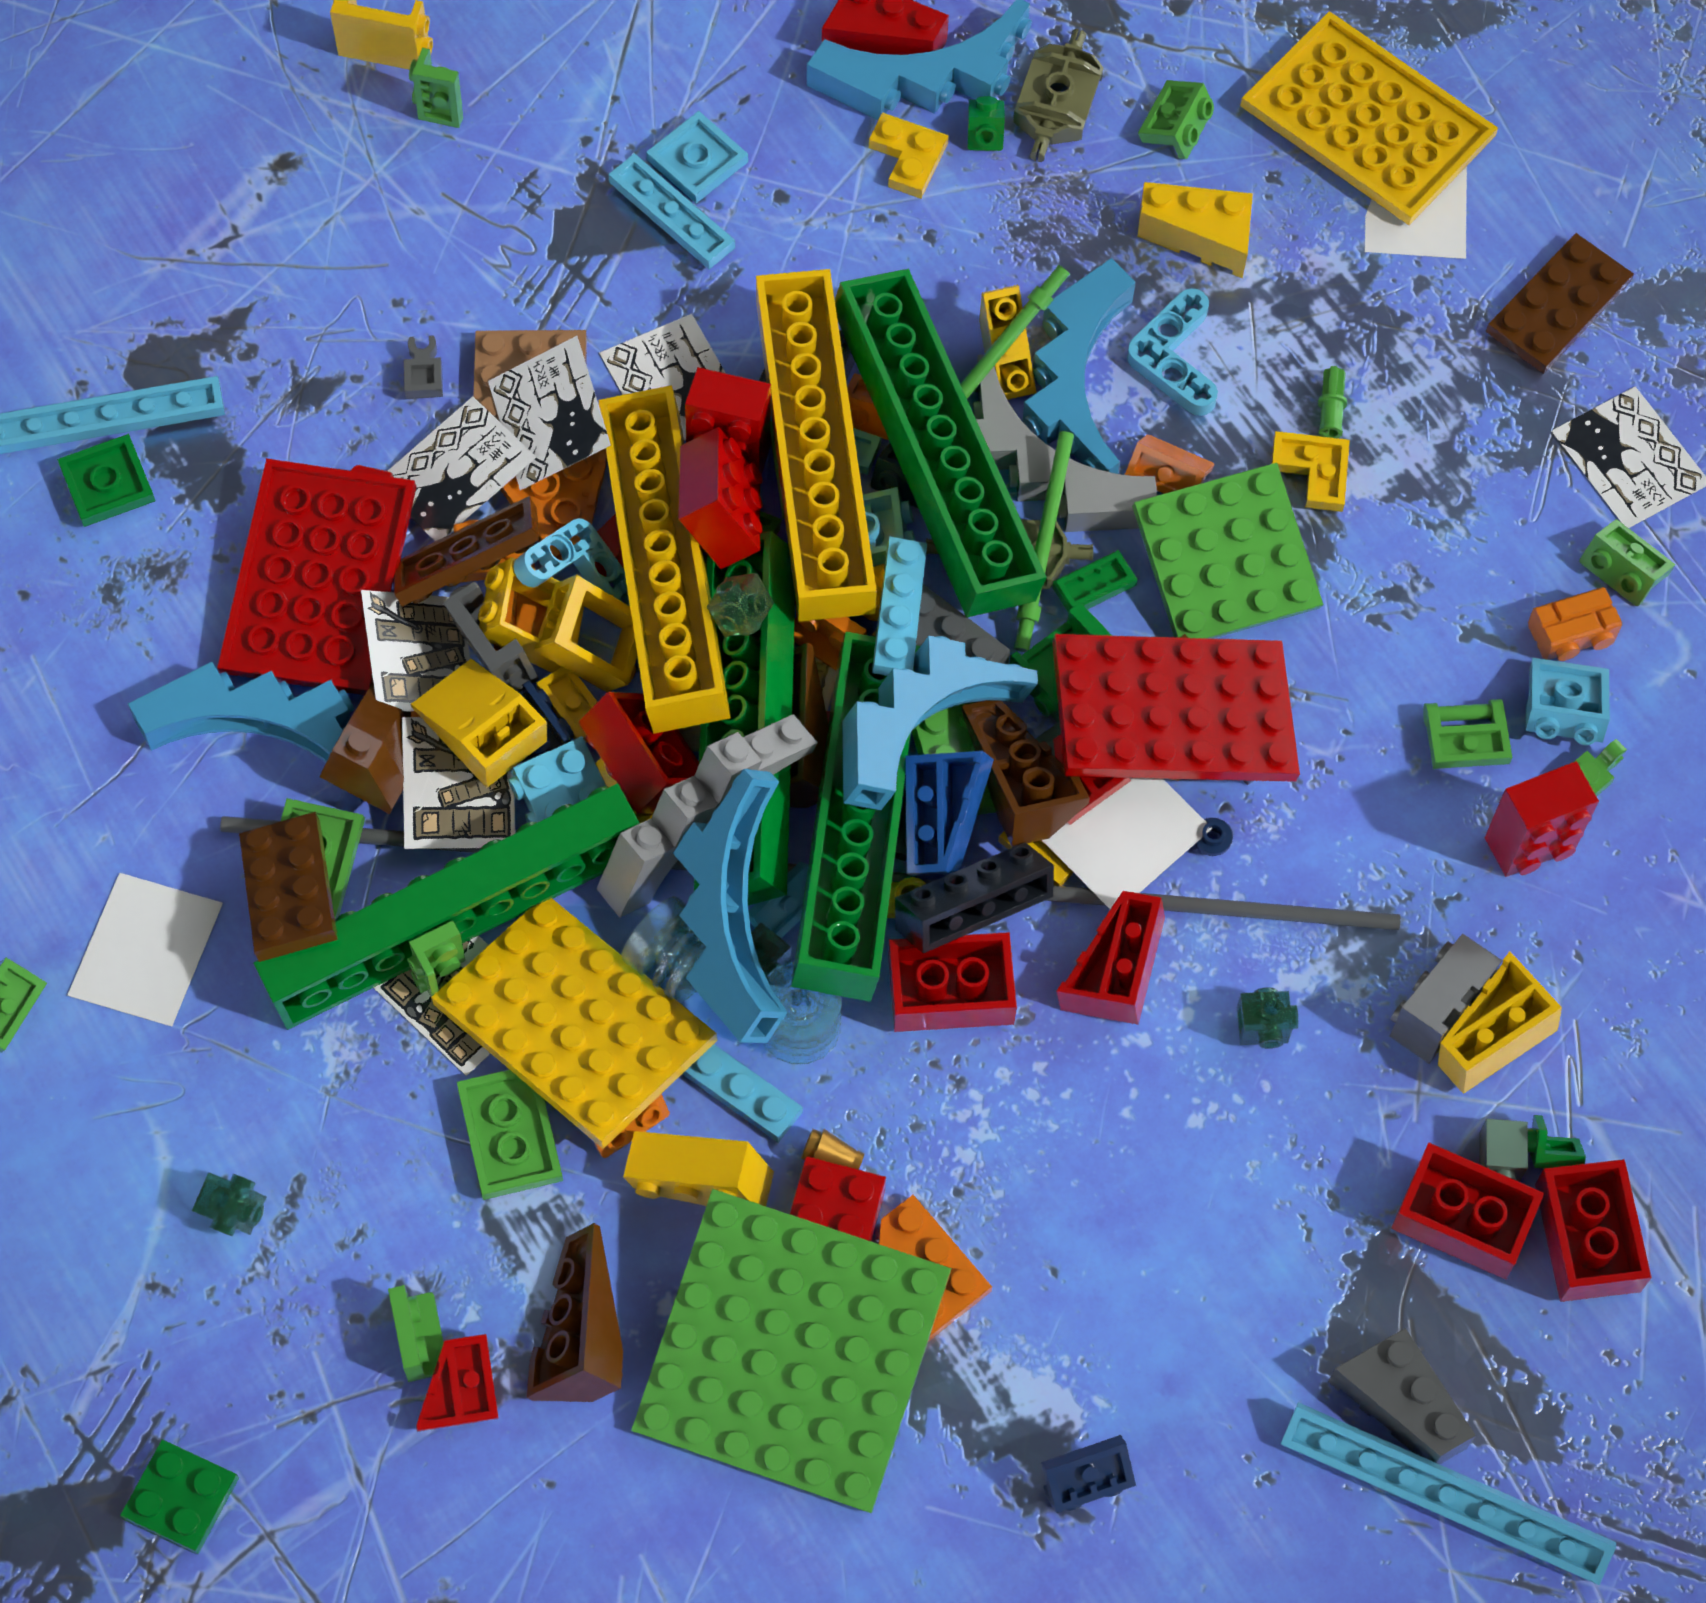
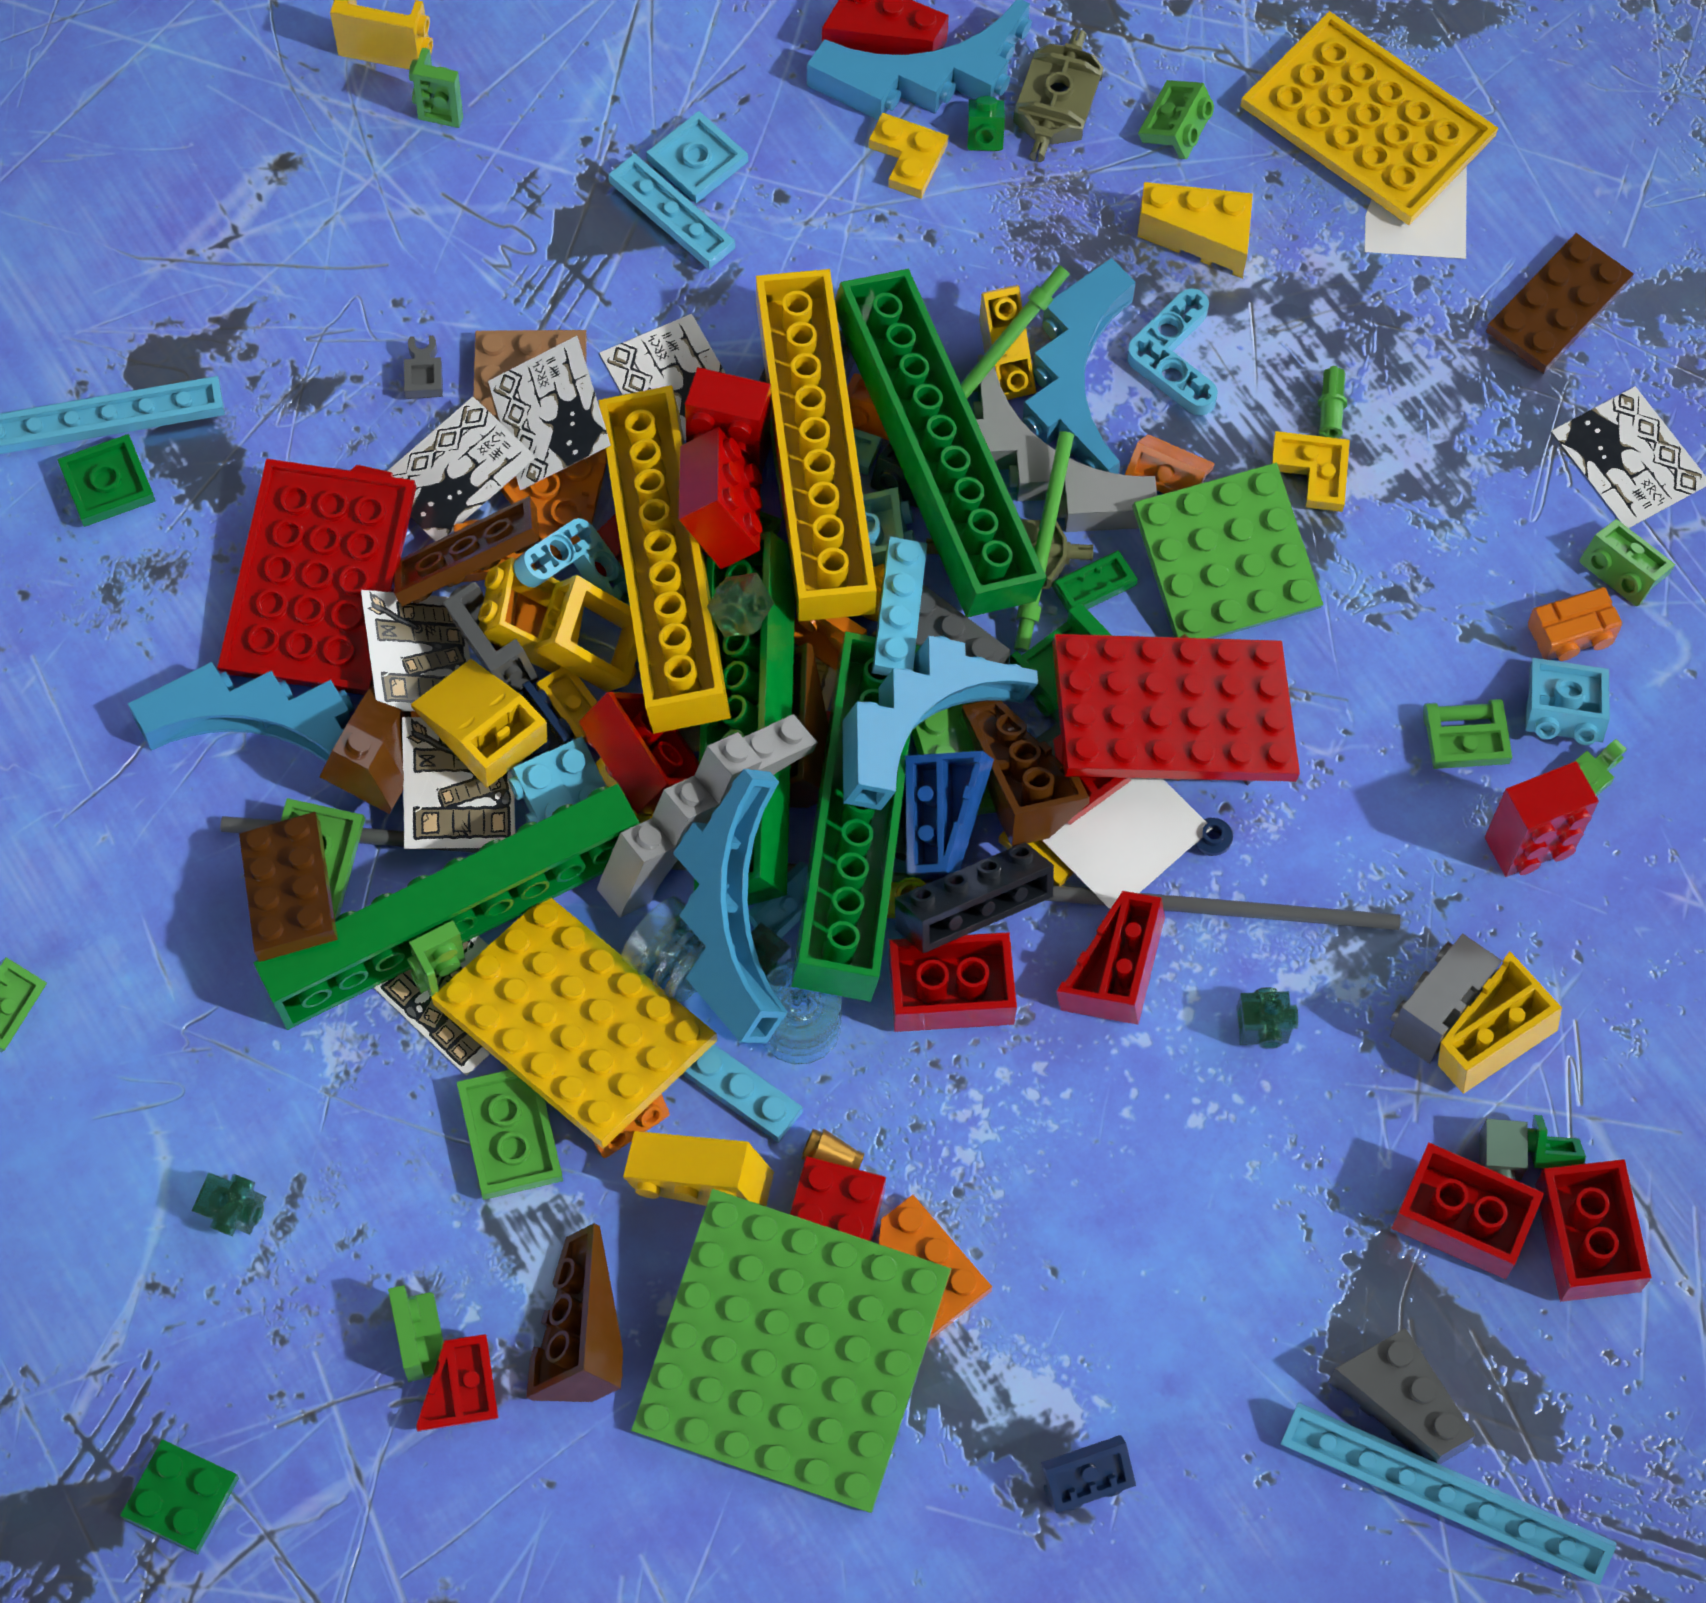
white sticker [67,873,223,1027] -> none

